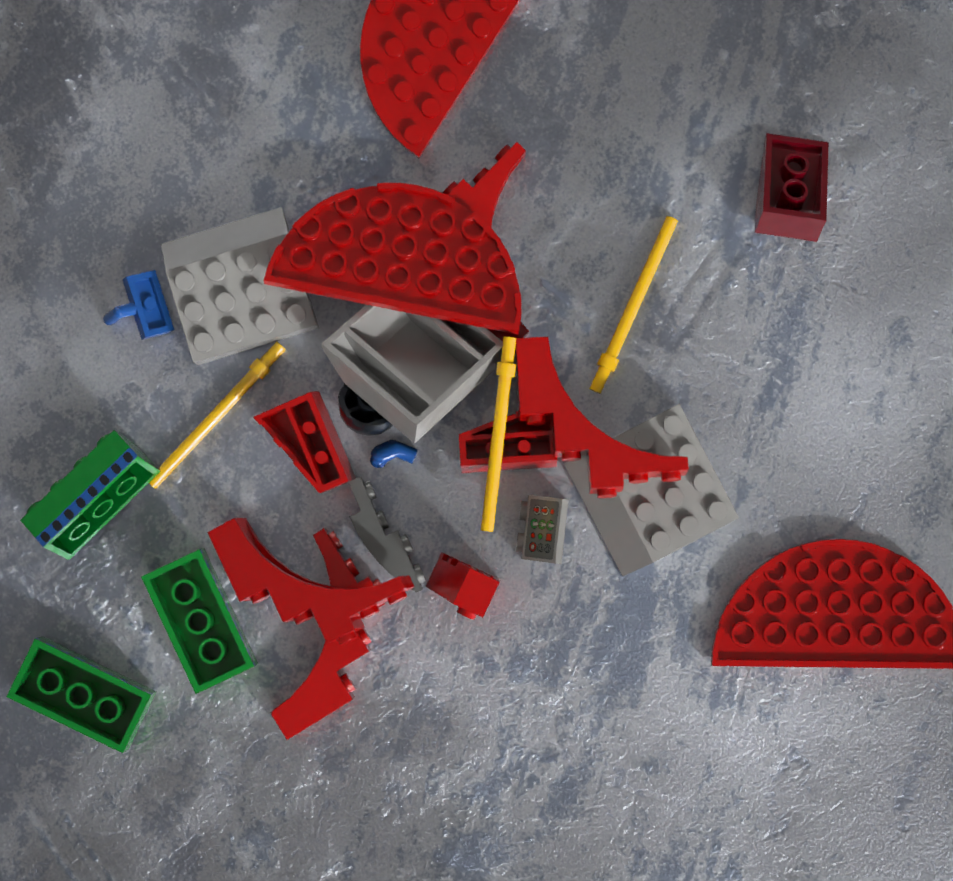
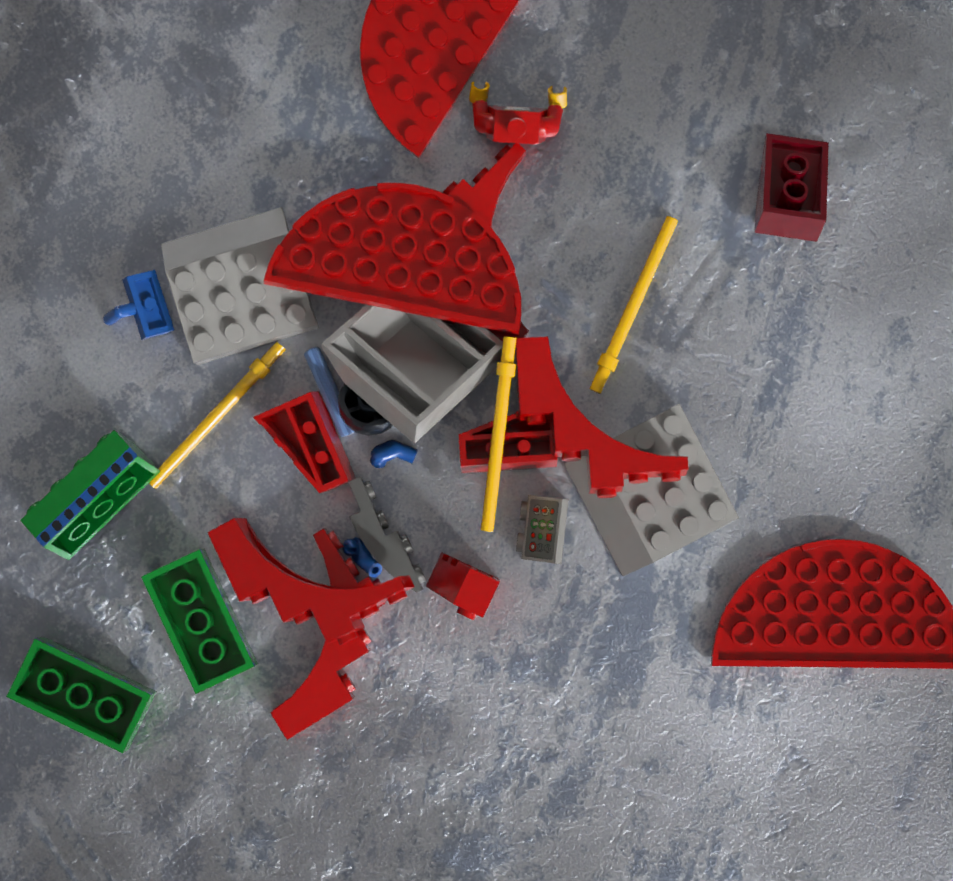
none -> medium blue axle [304,347,355,437]
none -> blue arm [343,537,383,578]
none -> red torso [469,81,567,144]

